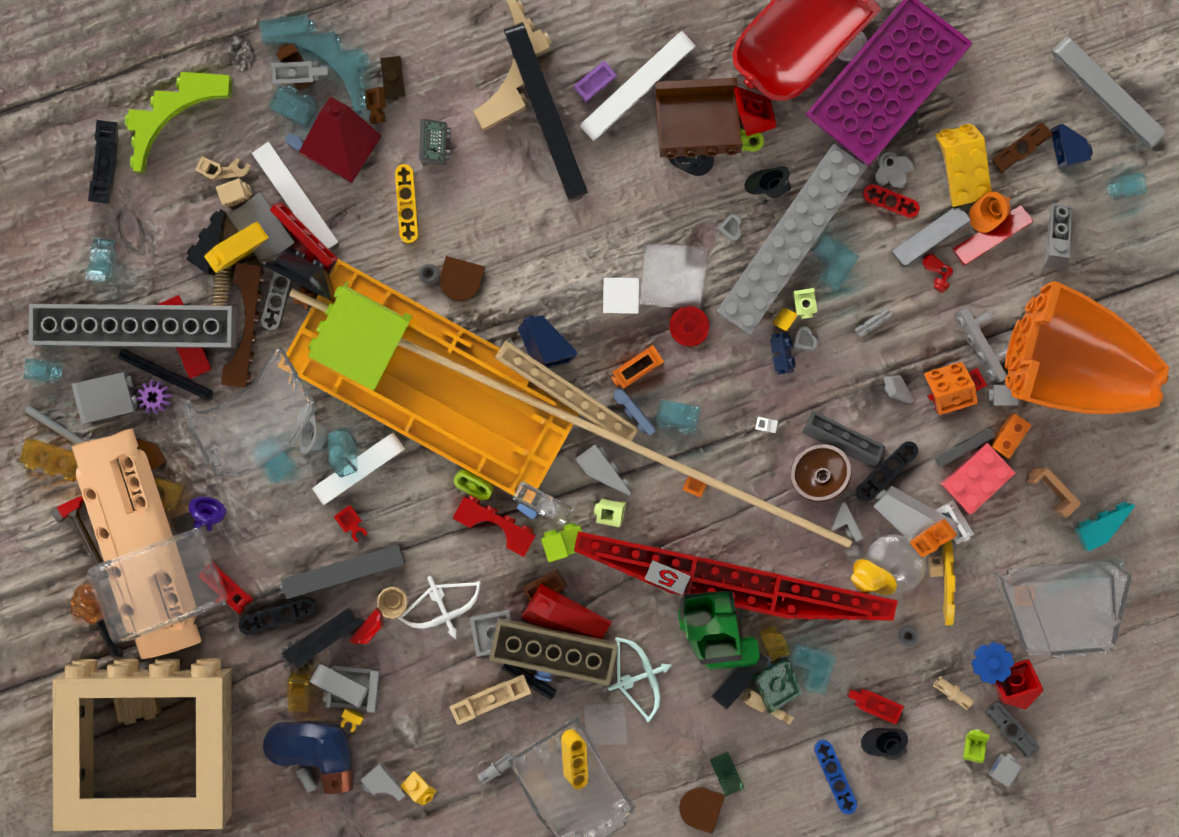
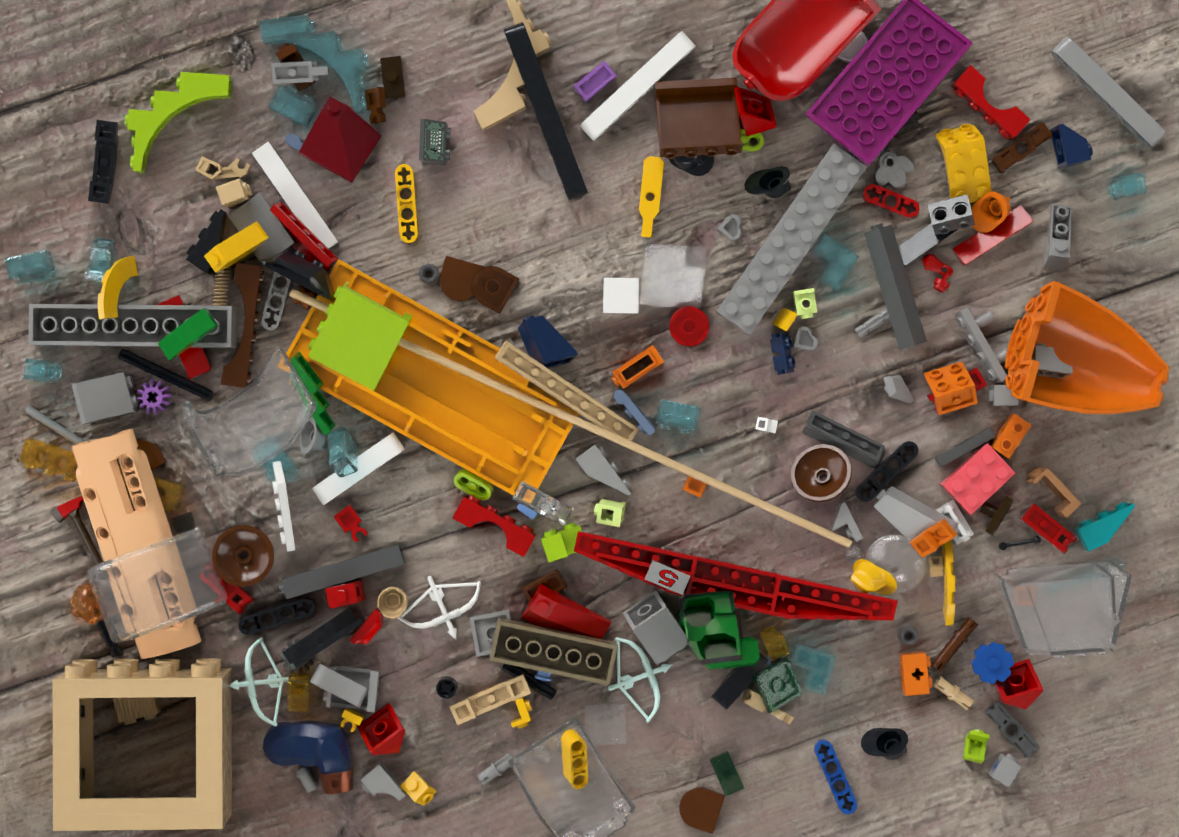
dark purple hair [188,496,227,531] -> none
red hinge [847,689,905,725] -> none
none -> clear light blue brick [5,250,54,280]
none -> yellow tile [98,256,138,319]
none -> green slope [158,308,219,361]
none -> reddish brown dish [212,525,274,587]
none -> light aqua piece [228,637,293,727]
none -> white wing [272,461,295,552]
none -> green slope [291,351,336,435]
none -> red torso [324,579,366,609]
none -> red slope [357,703,405,755]
none -> black wheel [436,676,457,699]
none -> reddish brown tile [471,266,519,314]
none -> yellow bracket [511,697,533,729]
none -> light grey slope [623,591,688,665]
none -> yellow piece [639,156,664,238]
none -> dark grey brick [864,223,927,350]
none -> orange brick [899,651,932,696]
none -> dark grey brick [928,194,975,235]
none -> reddish brown pin [931,617,979,672]
none -> red arch [951,65,1031,140]
none -> dark brown tile [980,496,1014,536]
none -> black hinge [999,536,1041,550]
none -> red plate [1020,503,1077,554]
none -> light grey arch [1031,343,1073,379]

